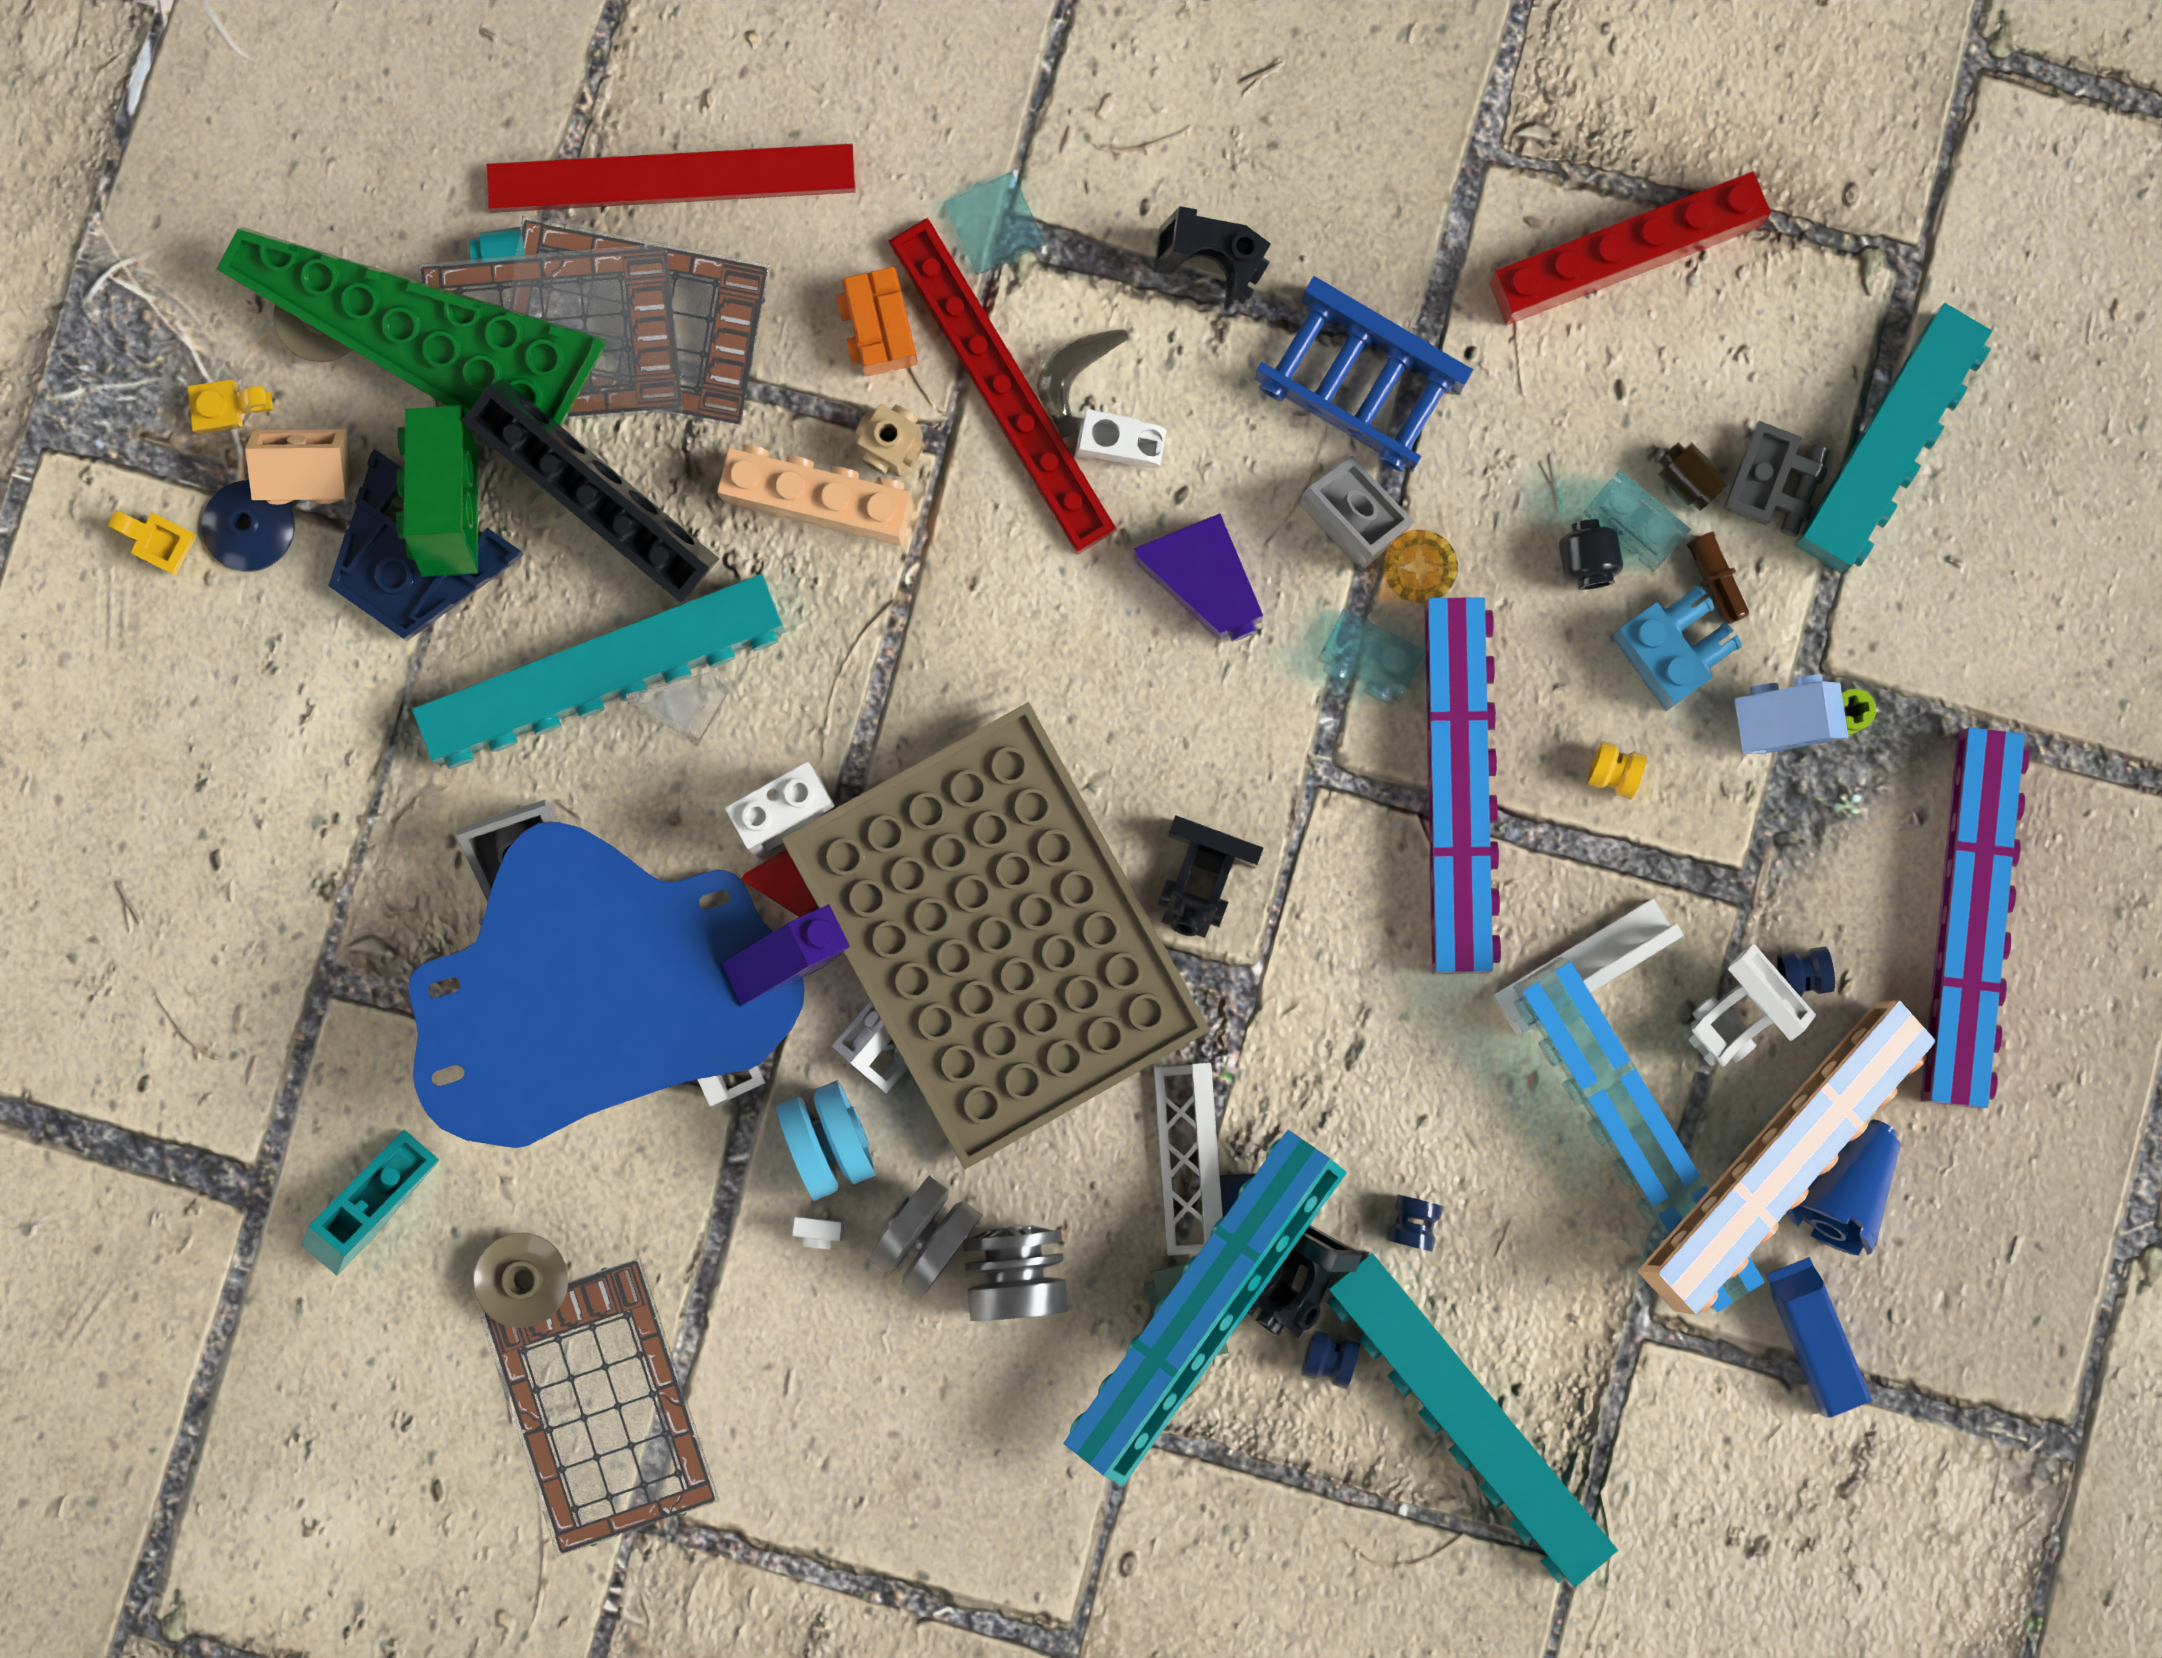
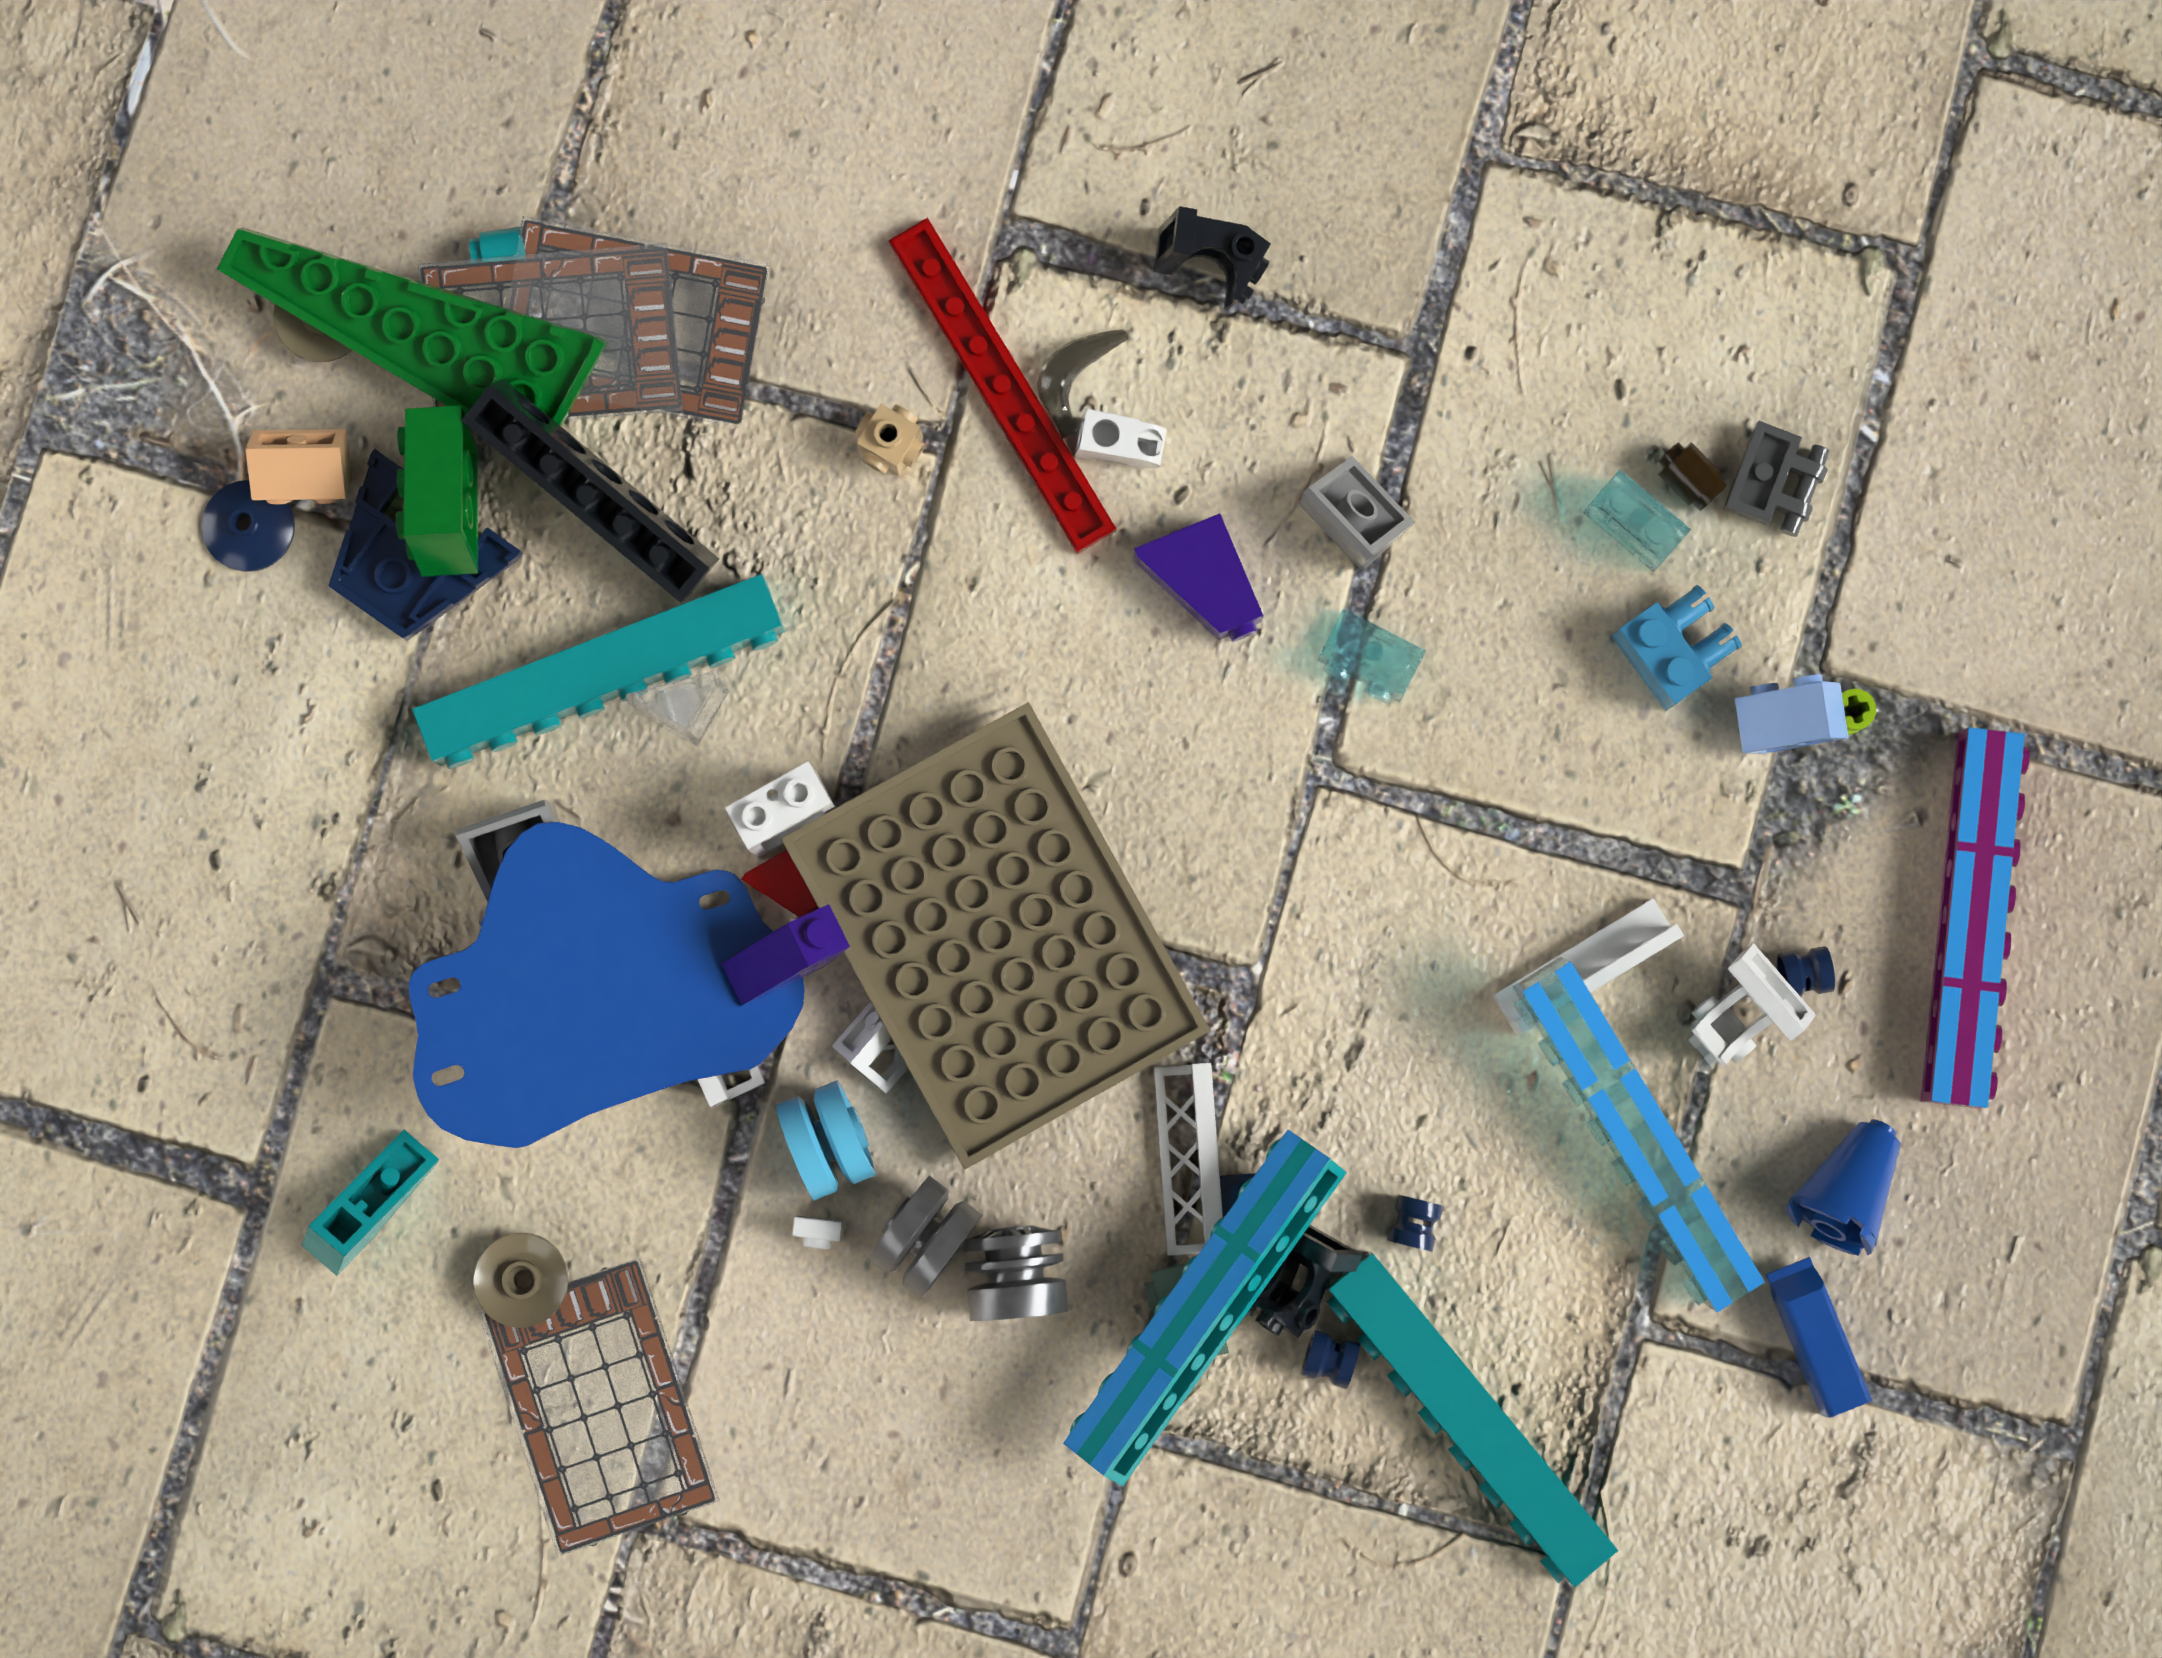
yellow plate [107,510,197,576] -> none
yellow plate [187,379,273,435] -> none
red tile [486,143,856,213] -> none
light nougat brick [717,445,913,546] -> none
orange brick [836,267,918,376] -> none
clear light blue piece [943,171,1046,276] -> none
black tile [1158,815,1264,938] -> none
blue fence [1255,276,1474,473] -> none
clear yellow gear [1383,530,1458,605] -> none
brick [1424,597,1501,974] -> none
red brick [1489,171,1771,326] -> none
black head [1559,519,1623,590] -> none
yellow wheel [1587,741,1647,800] -> none
brick [1637,1001,1936,1314] -> none
reddish brown axle [1686,531,1749,624] -> none
teal brick [1795,302,1992,573] -> none

